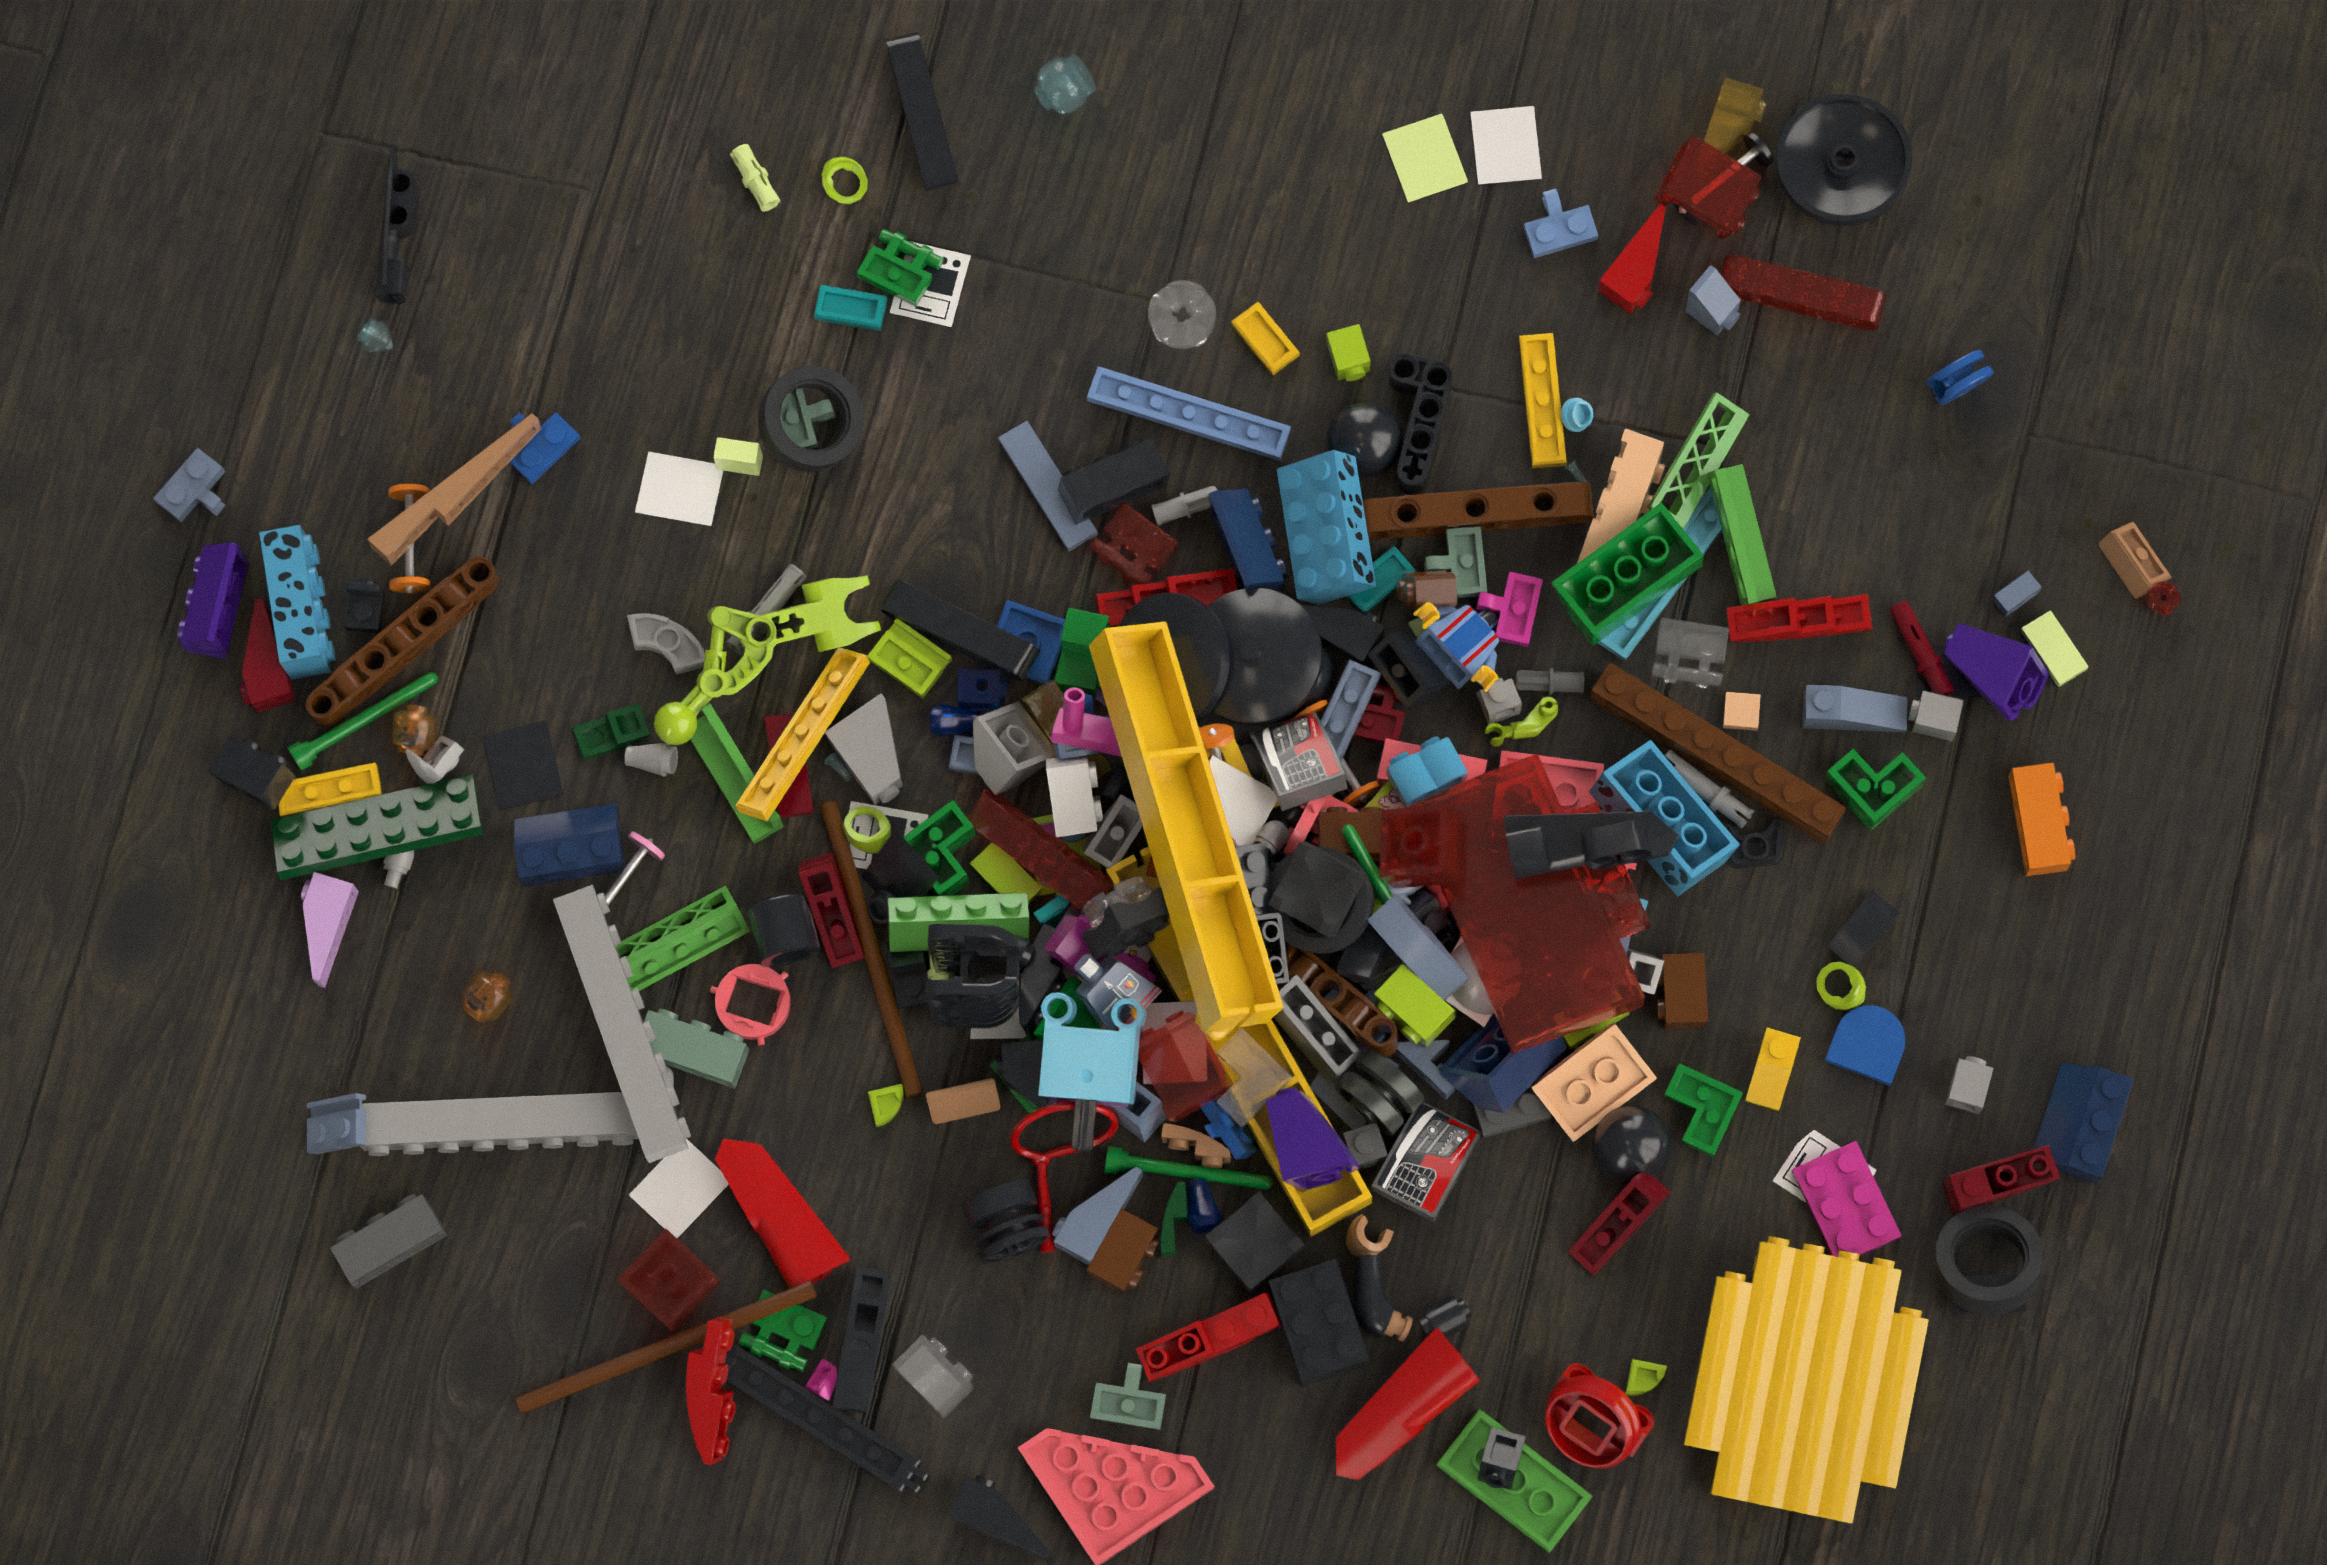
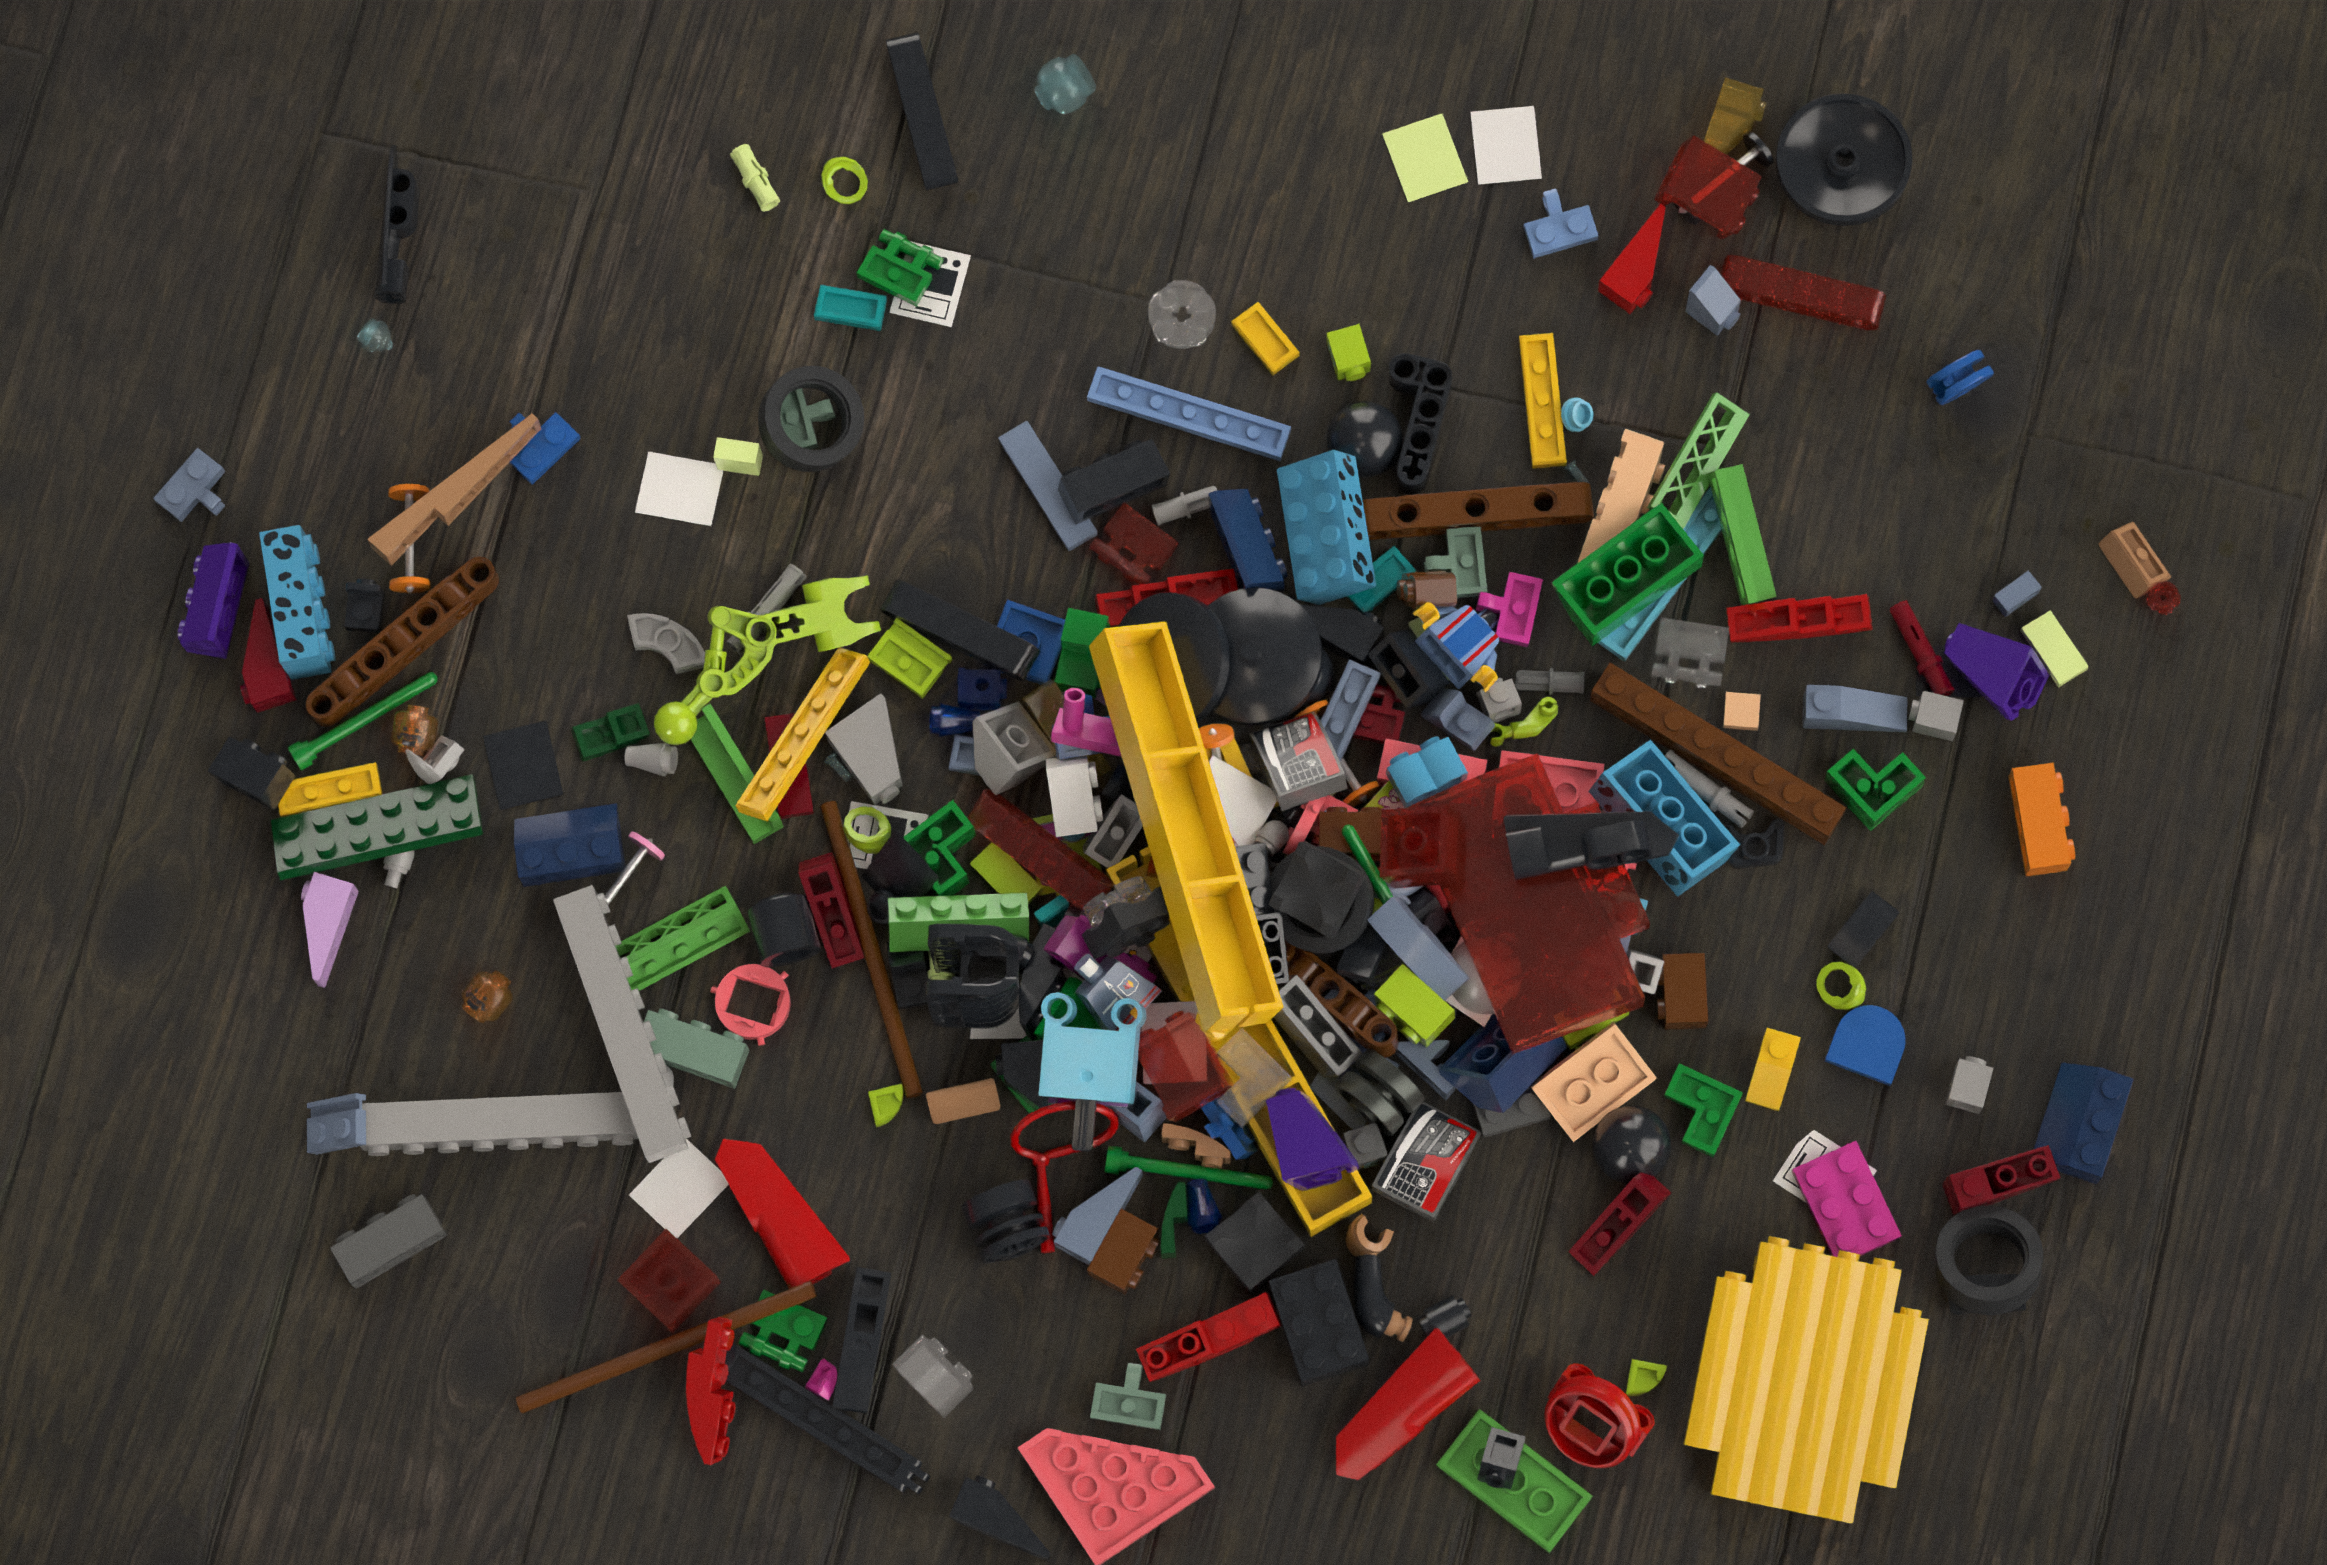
none -> sand blue slope [1421,688,1495,751]

